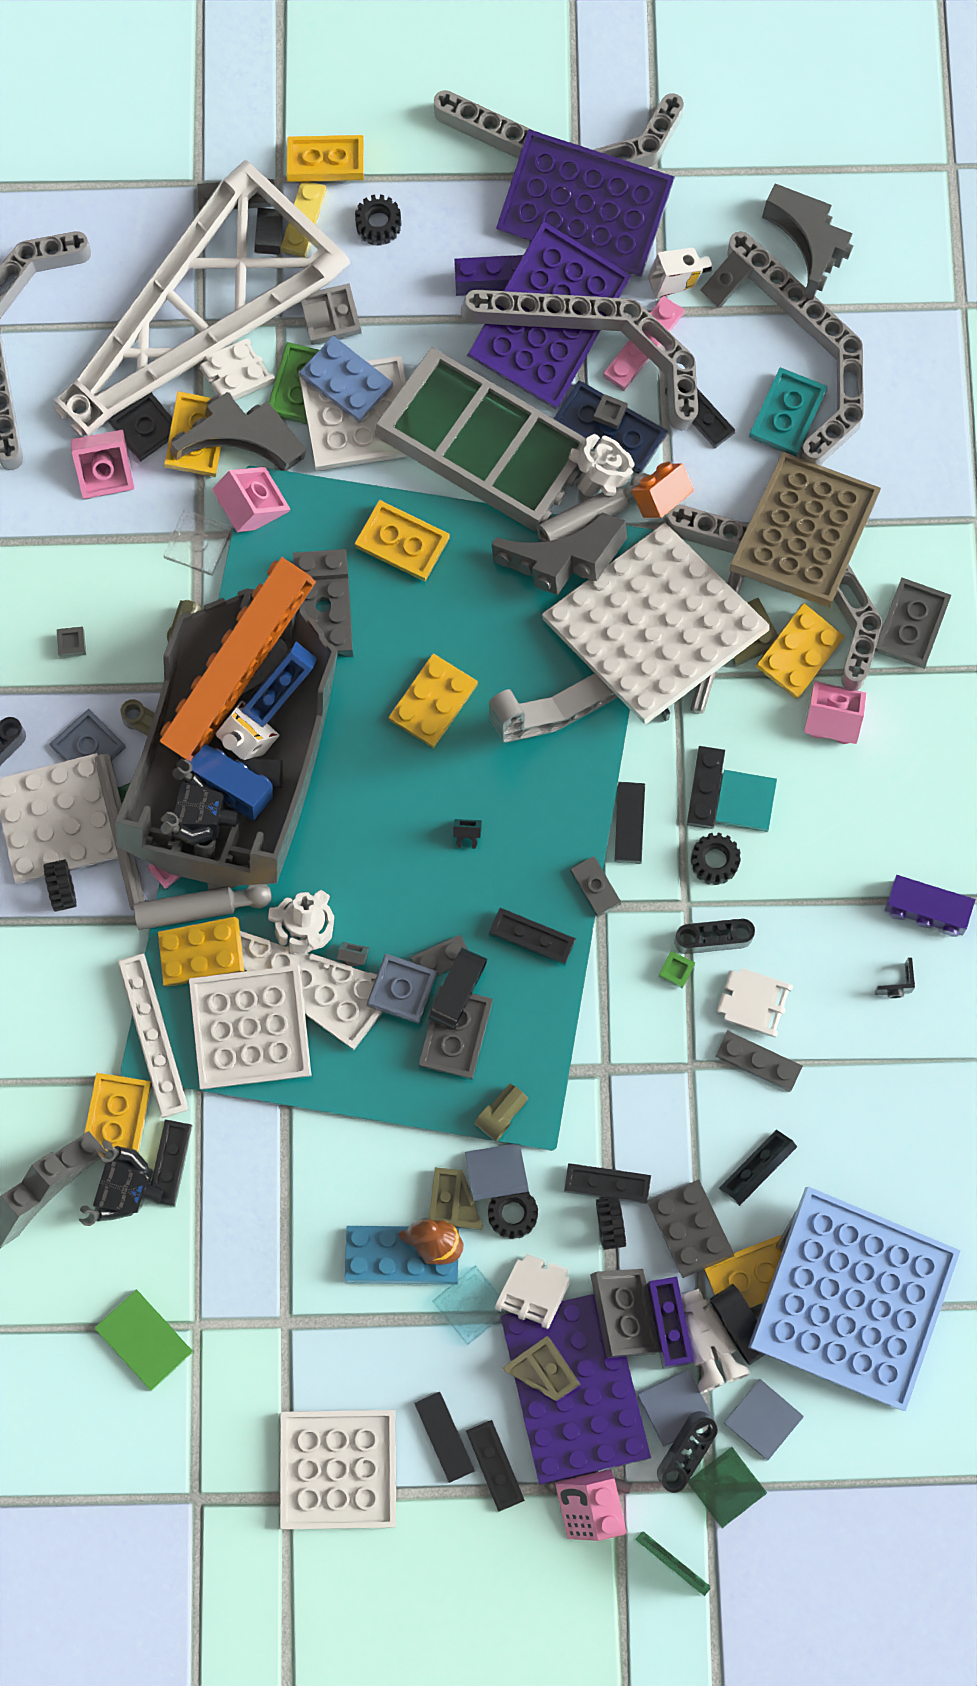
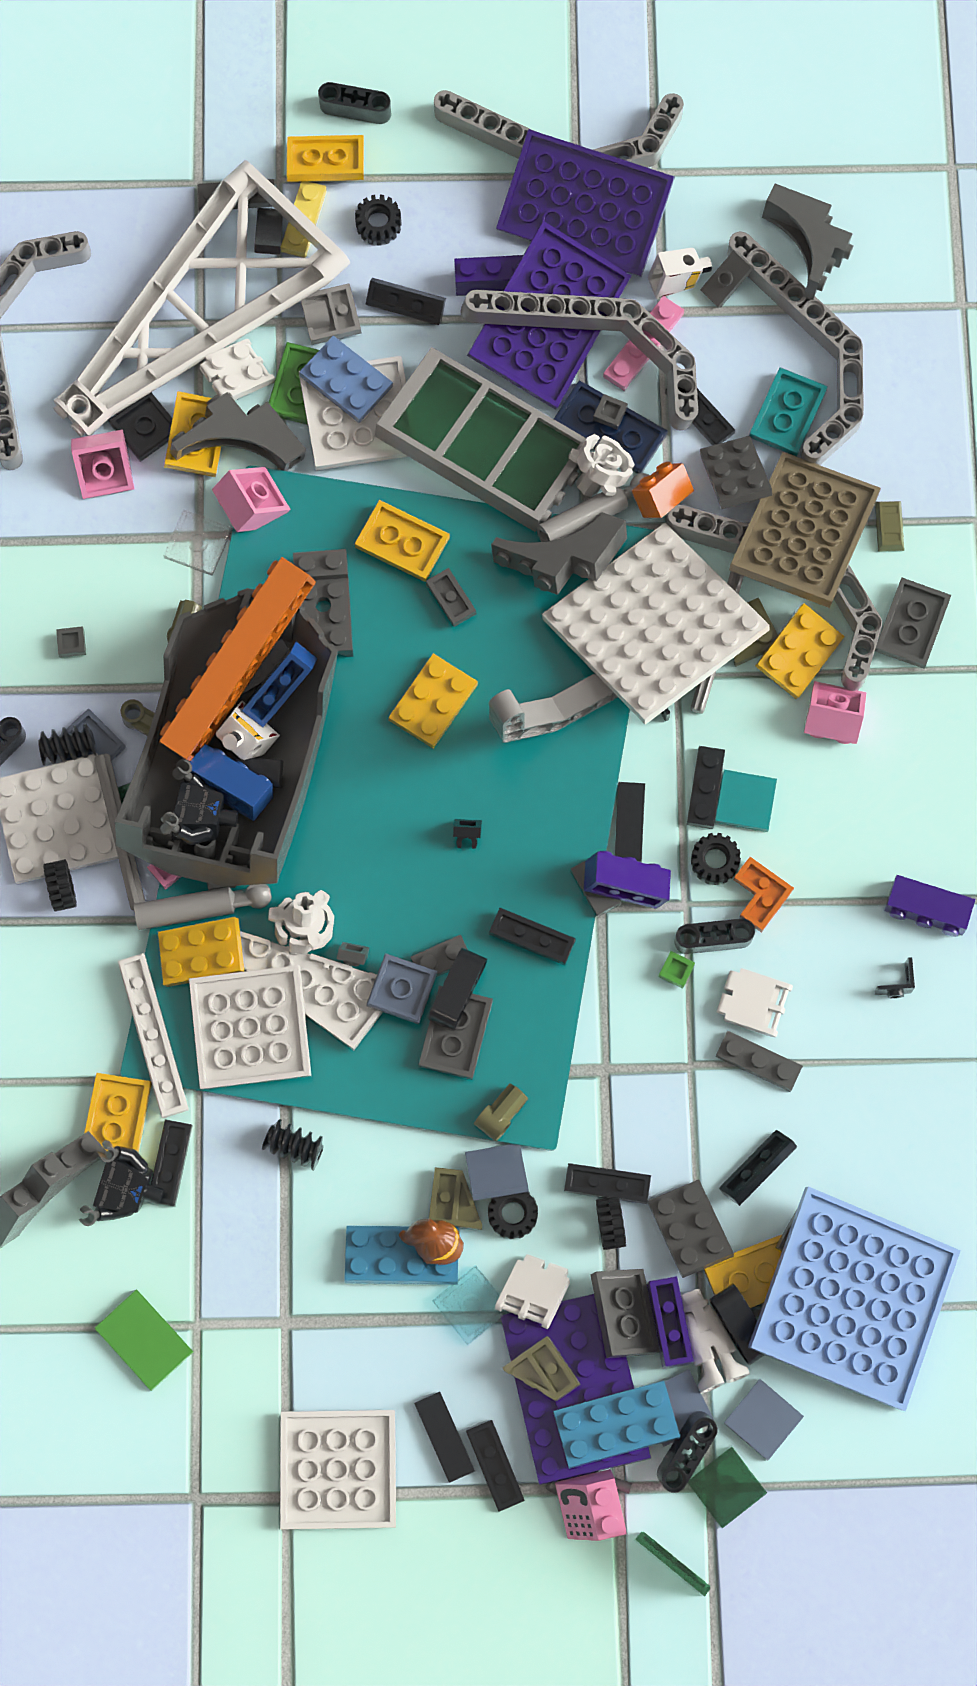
none -> black piece [38,723,97,766]
none -> black piece [262,1119,324,1171]
none -> black beam [318,82,392,124]
none -> black plate [365,277,446,325]
none -> dark grey plate [426,568,476,627]
none -> dark azure plate [553,1381,680,1469]
none -> dark purple brick [584,851,671,909]
none -> dark grey plate [700,436,772,509]
none -> orange plate [733,857,794,933]
none -> olive tile [875,501,905,552]

